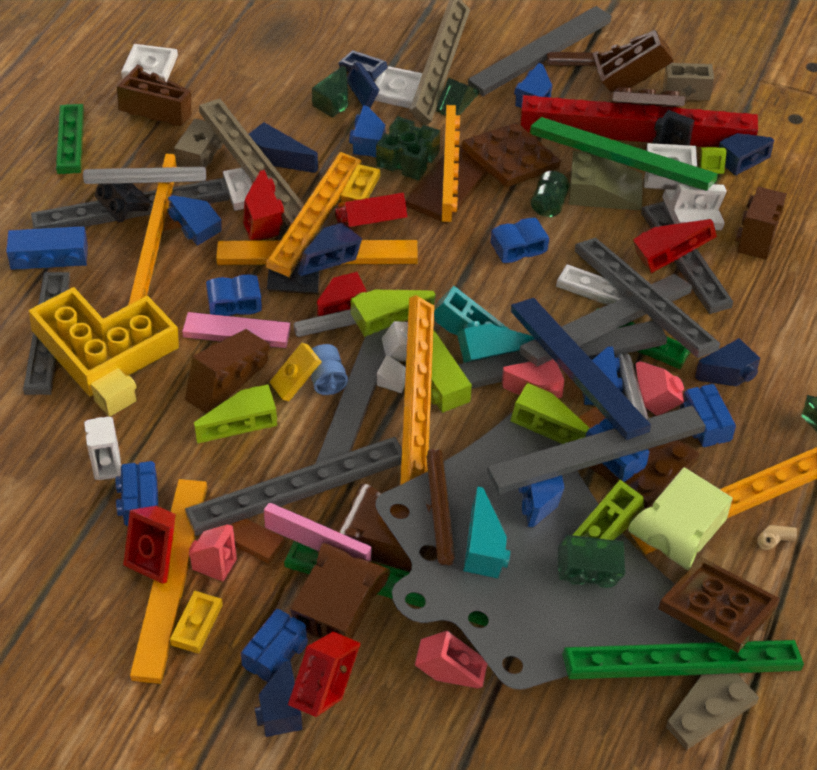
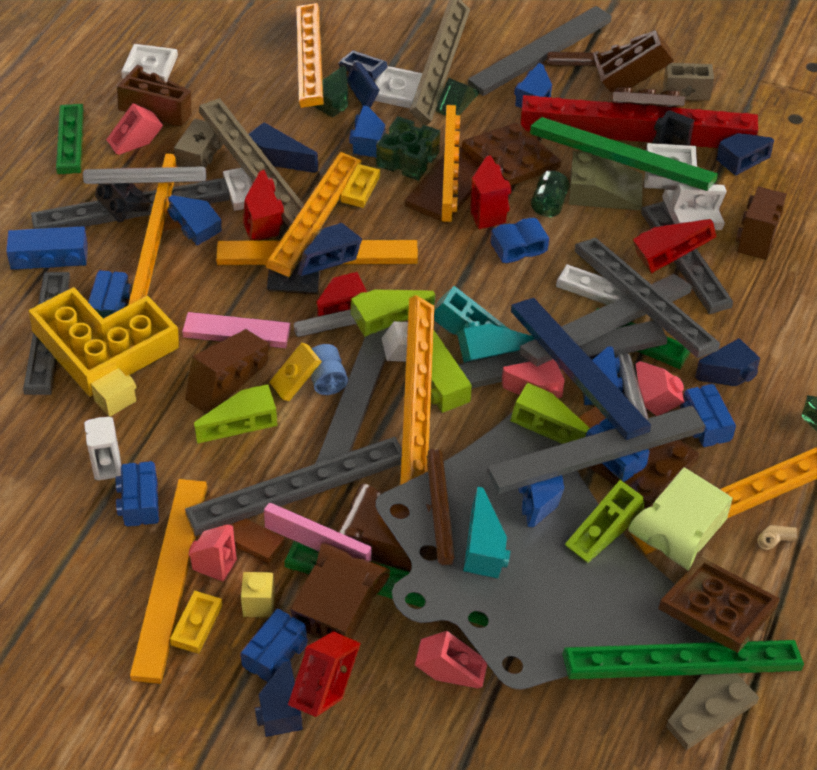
red slope [123,506,176,584] -> none
blue brick [206,275,262,316] -> none
red window [335,192,408,227] -> none
white slope [377,355,406,393] -> none
clear green brick [558,535,625,588] -> none
lime tile [699,147,726,174] -> none
none -> blue brick [88,270,133,319]
none -> coral slope [106,104,163,155]
none -> light yellow brick [241,572,275,617]
none -> light orange tile [297,3,324,108]
none -> red slope [470,155,511,230]

